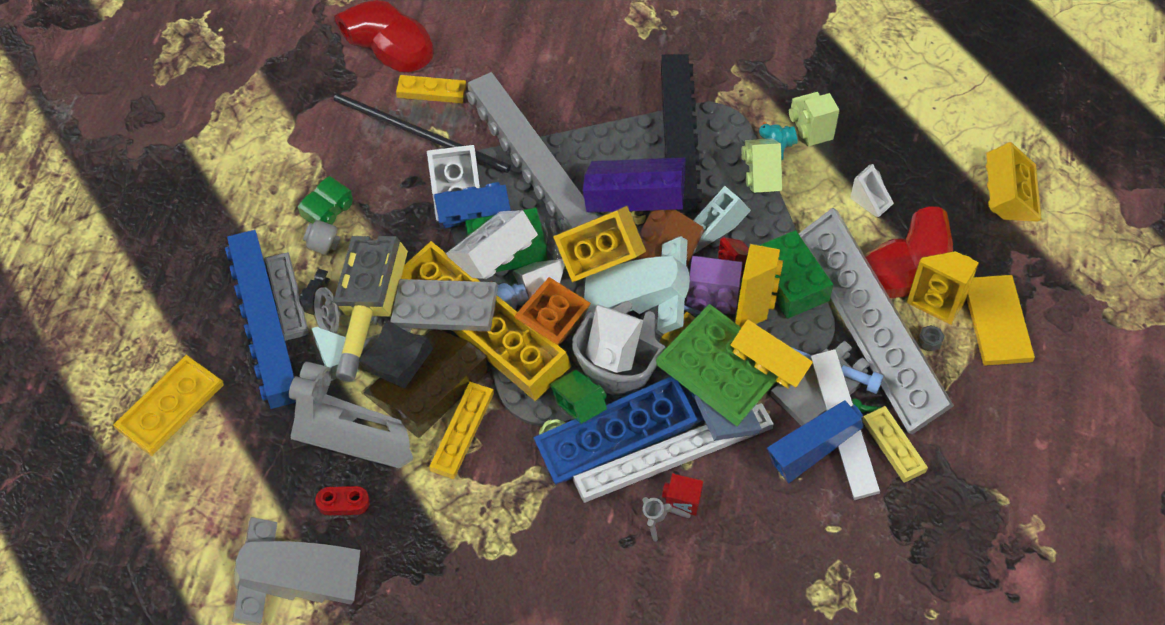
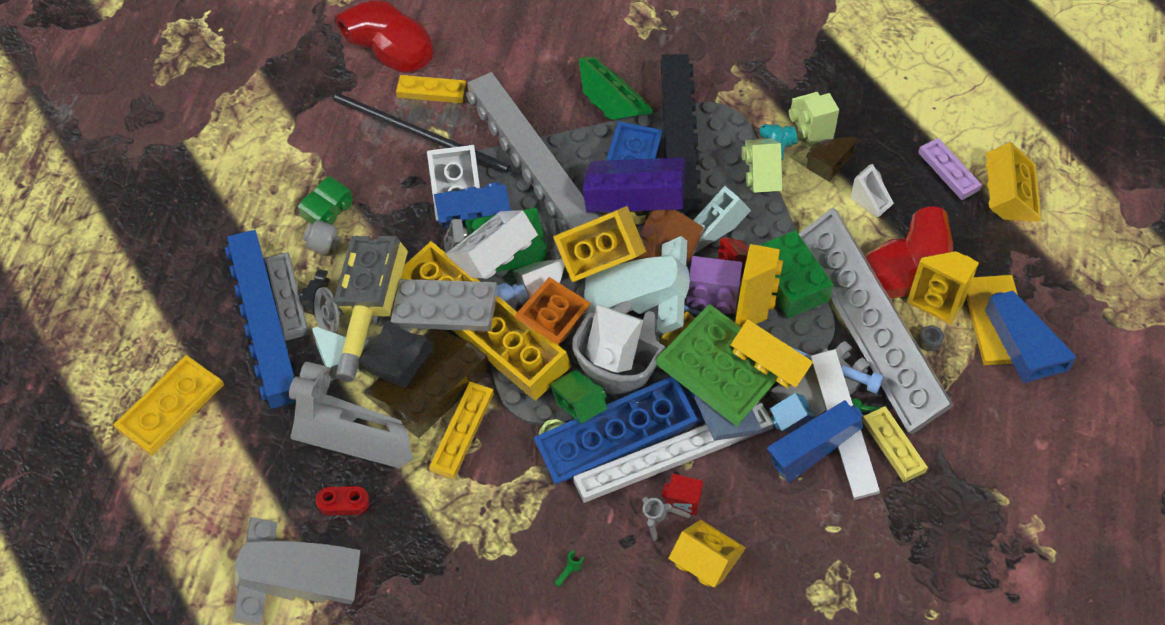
none -> light grey plate [443,219,467,253]
none -> green hand [554,550,584,588]
none -> green wedge [579,57,653,120]
none -> blue plate [606,121,663,161]
none -> yellow slope [668,520,746,588]
none -> dark azure brick [770,393,816,433]
none -> dark brown slope [806,137,858,182]
none -> lavender plate [918,138,982,200]
none -> blue slope [985,291,1076,383]

